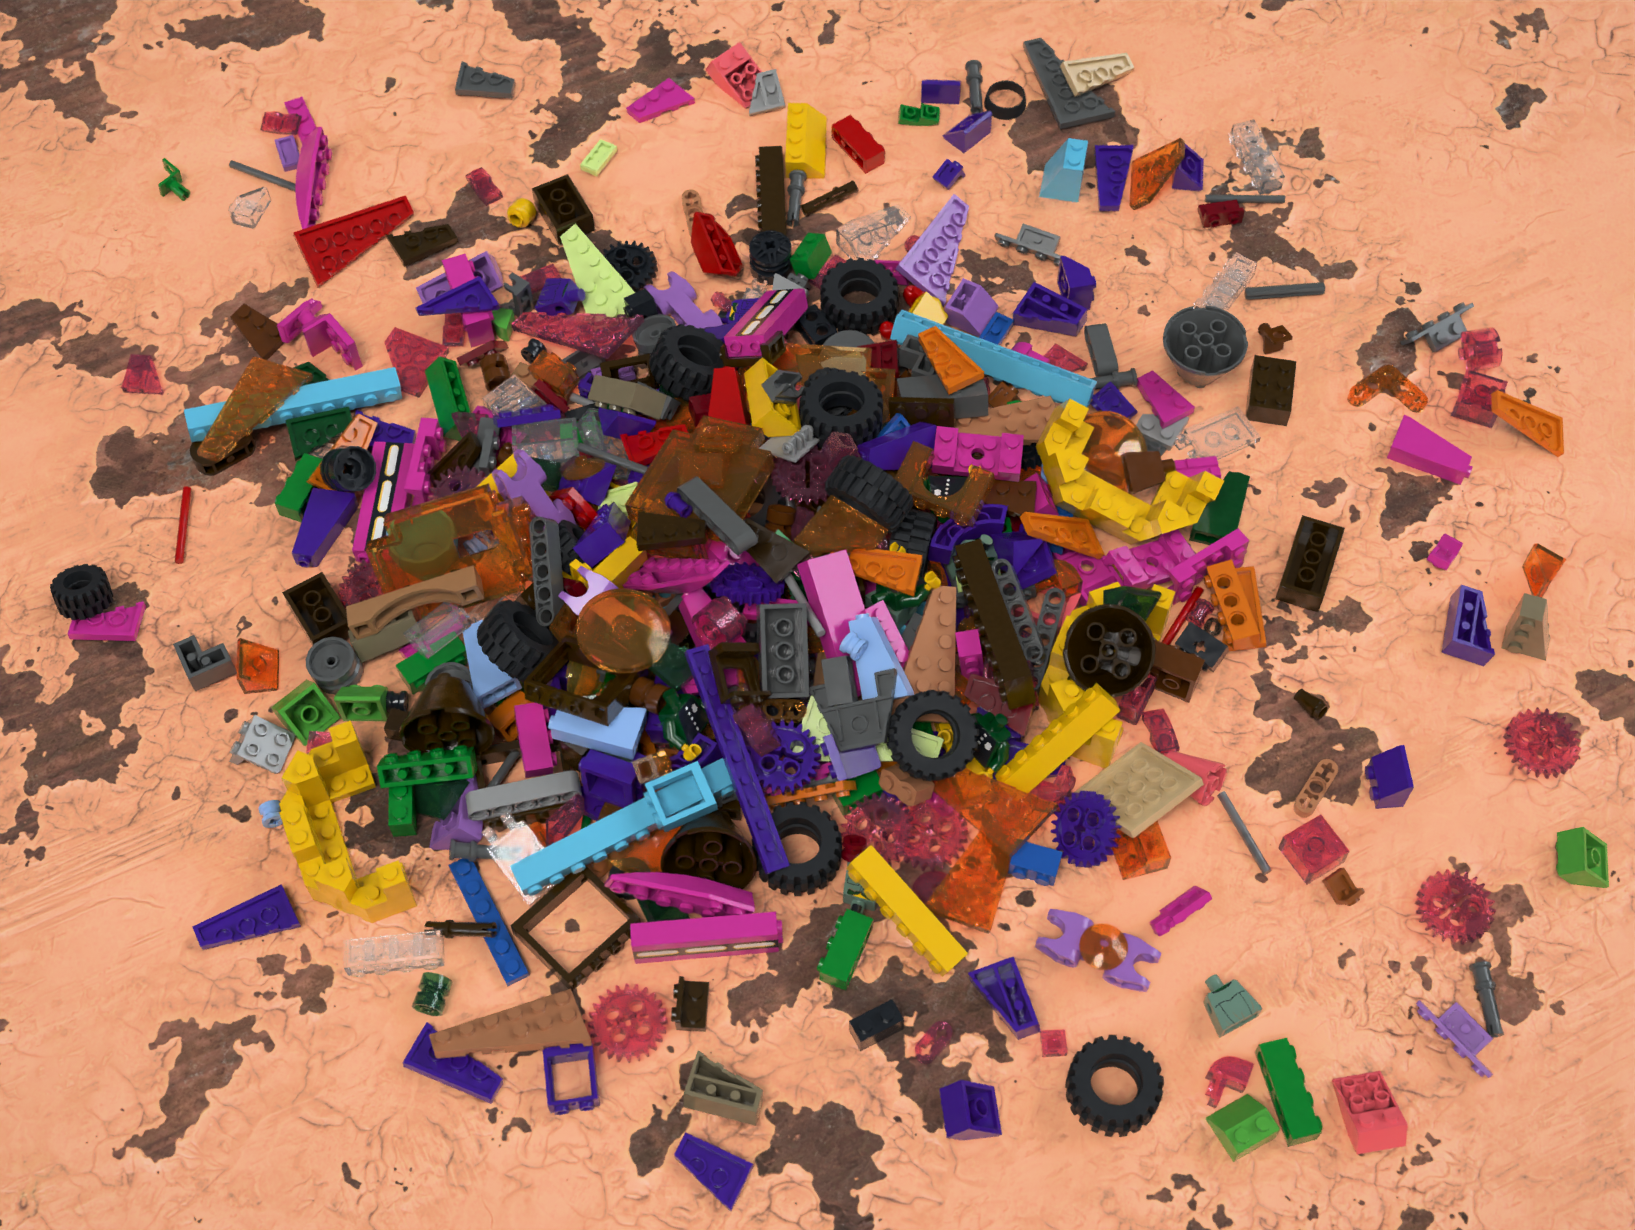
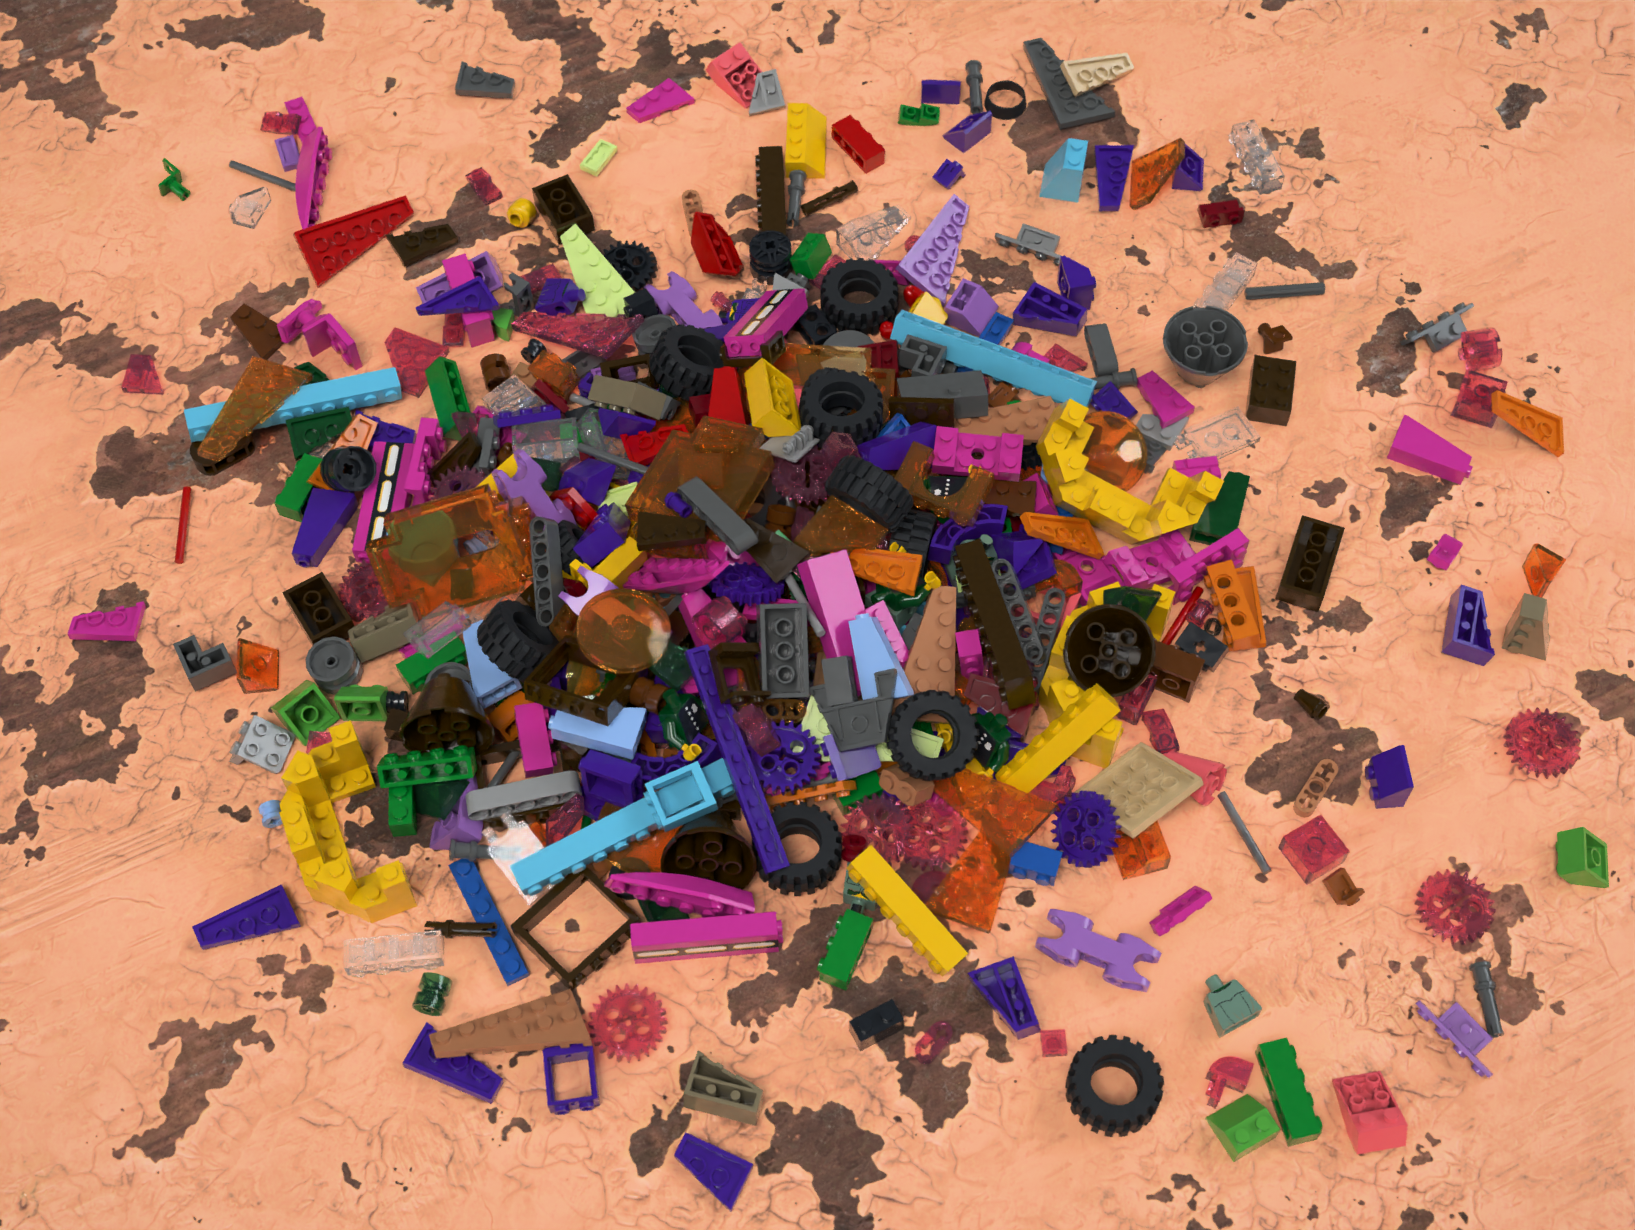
black tyre [50,564,113,620] -> none
medium nougat arch [346,565,485,640] -> none
dark red wing [456,340,509,368] -> none
clear orange dish [563,455,605,480] -> none
clear orange brick [632,751,672,784] -> none
dark brown bracket [671,976,710,1032] -> none
dark grey hinge [761,370,806,405] -> none
light blue wheel [839,631,868,661] -> none
orange wing [918,326,984,395] -> none
dark purple slope [939,1080,1002,1141] -> none
clear orange dish [1079,924,1128,970] -> none
reddish brown torso [1120,451,1175,495] -> none
dark grey bar [1205,194,1285,203] -> none
clear orange beam [1347,365,1428,413] -> none

